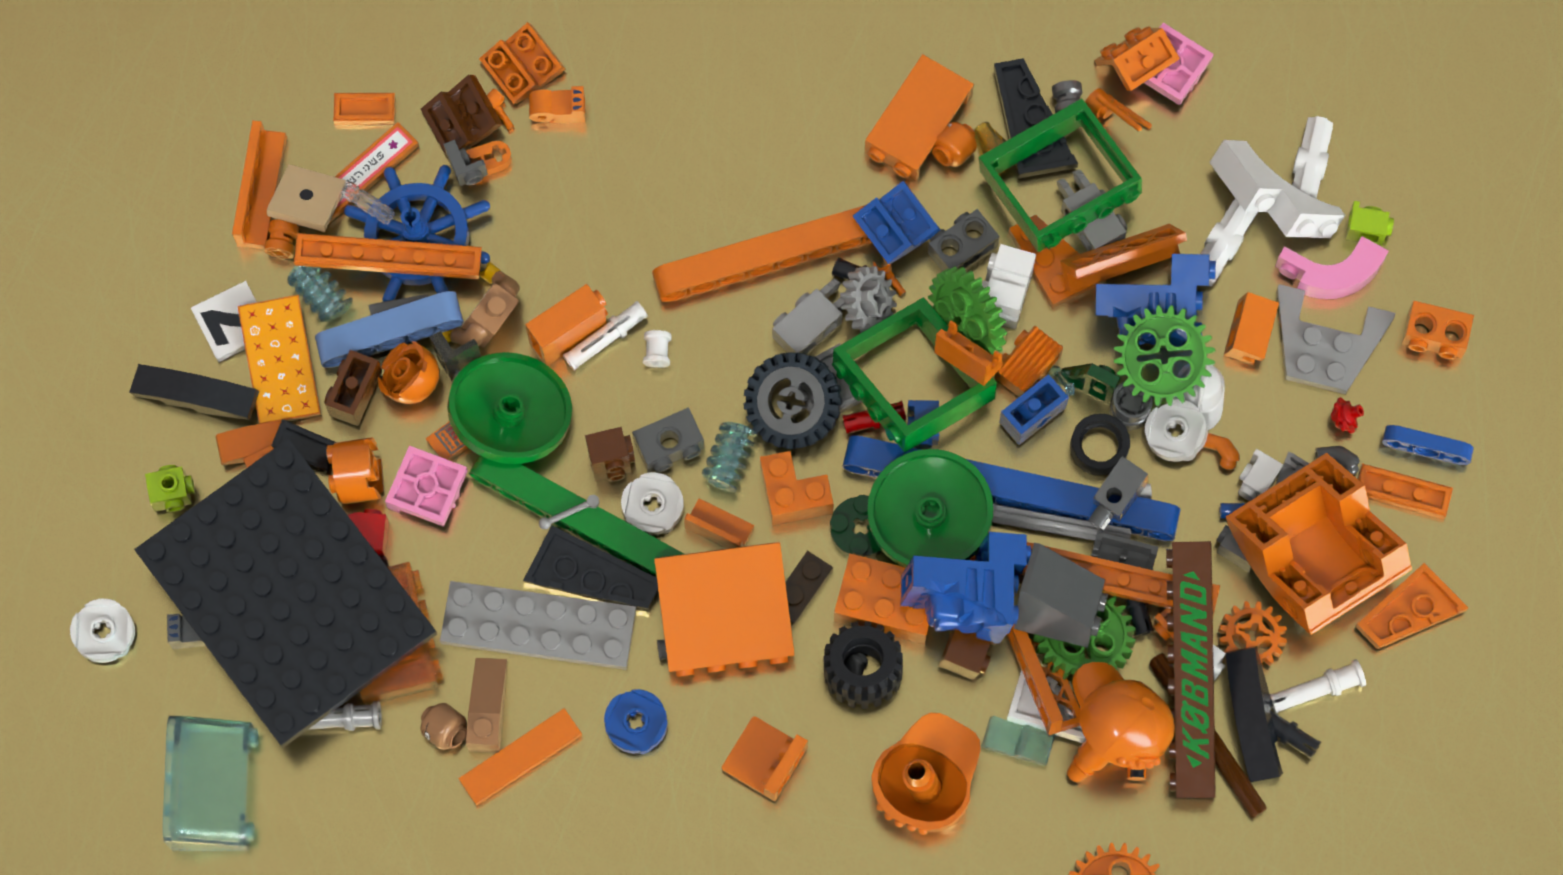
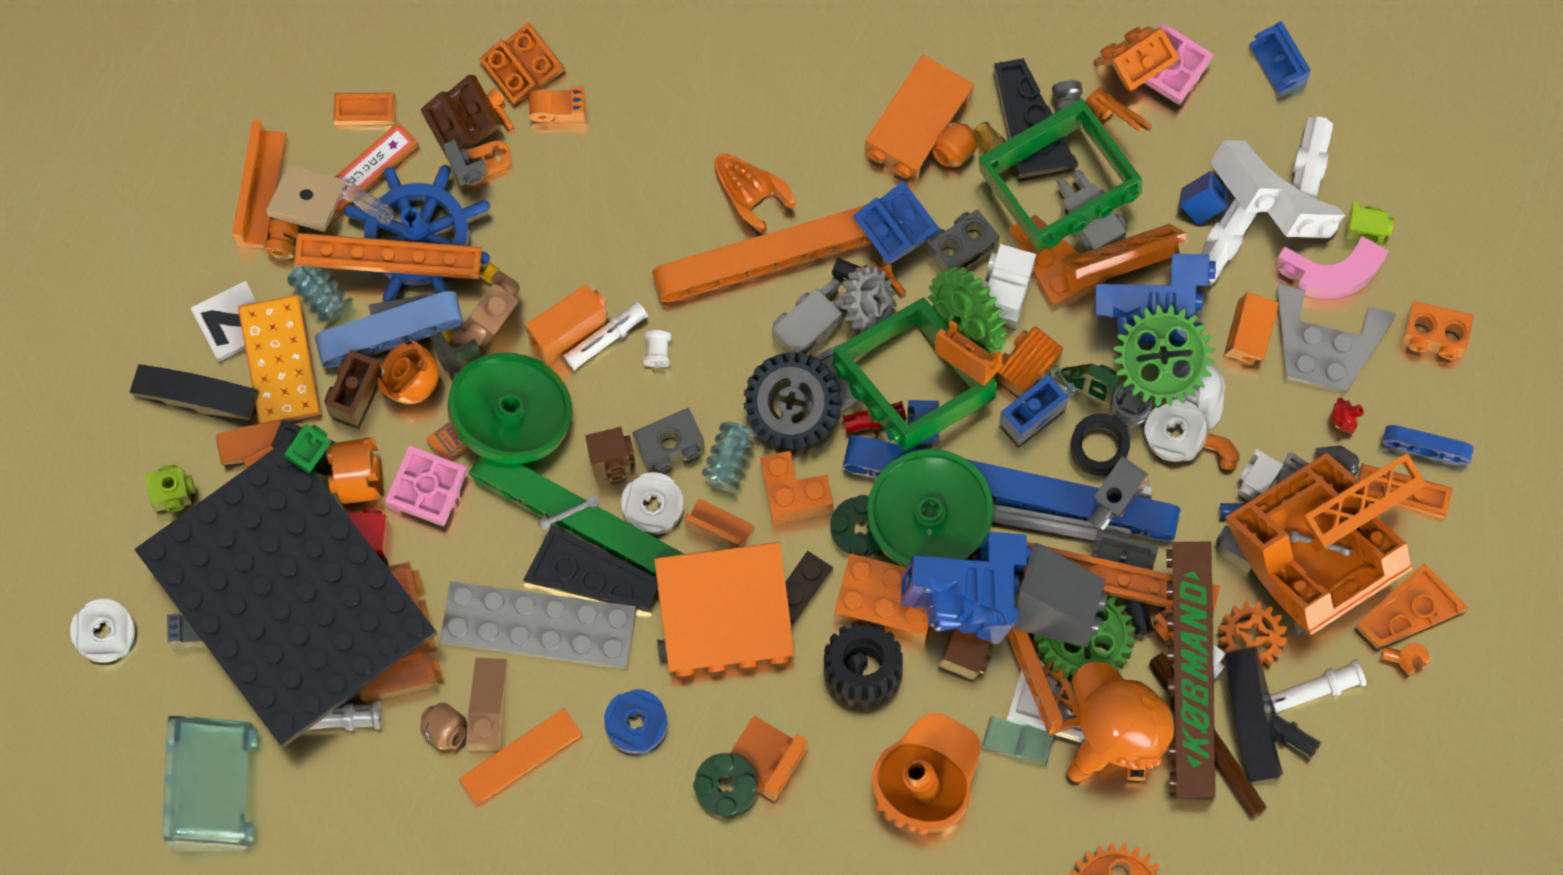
none -> green bracket [283,424,331,474]
none -> dark green plate [693,752,758,817]
none -> orange animal [714,153,796,234]
none -> blue panel [1180,171,1229,225]
none -> blue hinge [1249,21,1311,96]
none -> light grey hinge [1288,530,1352,556]
none -> orange fence [1302,453,1427,553]
none -> orange piece [1382,643,1431,676]

